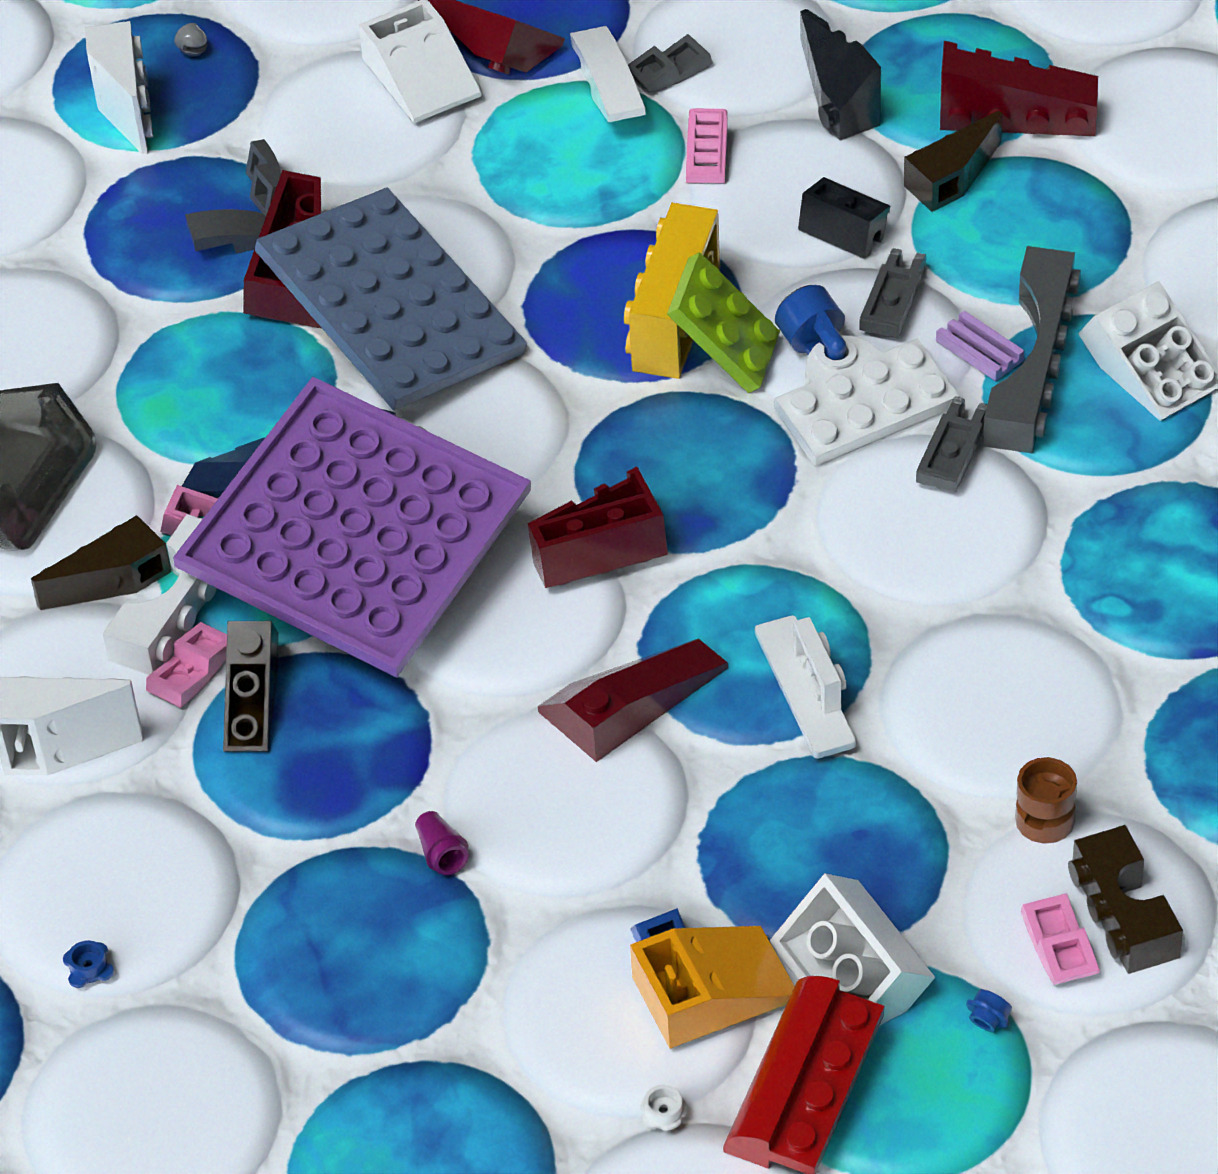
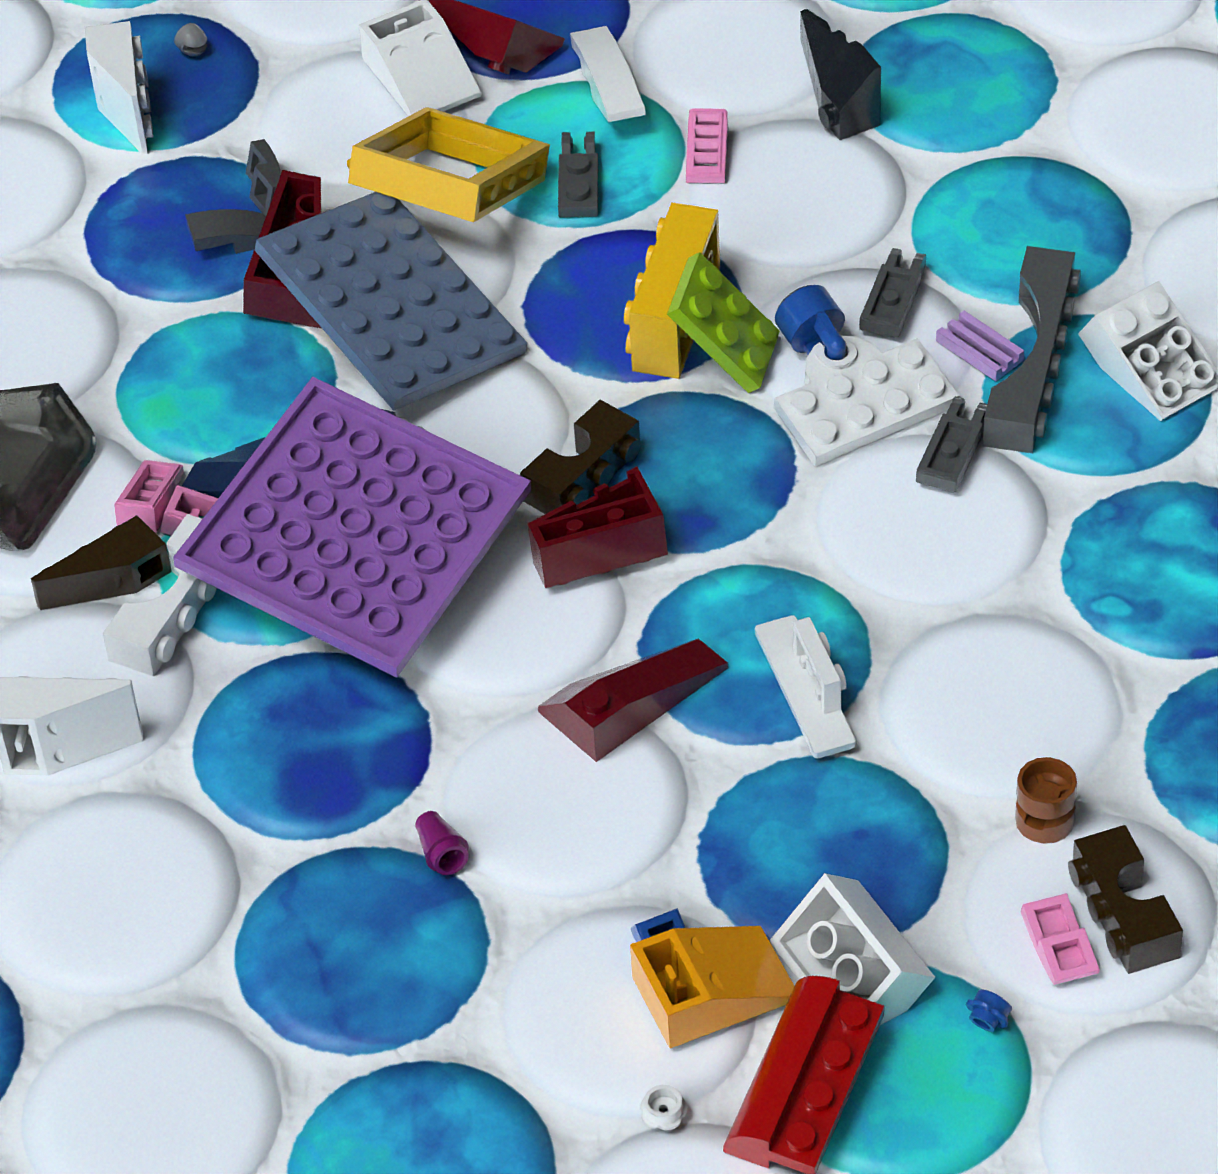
blue plate [63,940,114,988] -> none
bright pink slope [146,622,227,708] -> none
dark brown slope [223,621,279,752] -> none
dark grey slope [628,34,713,92] -> none
black hinge [798,177,891,259] -> none
dark brown slope [904,111,1003,212] -> none
dark red wedge [940,41,1099,136] -> none
none -> bright pink slope [114,460,184,533]
none -> yellow window [347,107,550,223]
none -> dark brown arch [520,399,641,514]
none -> dark grey hinge [558,131,598,218]

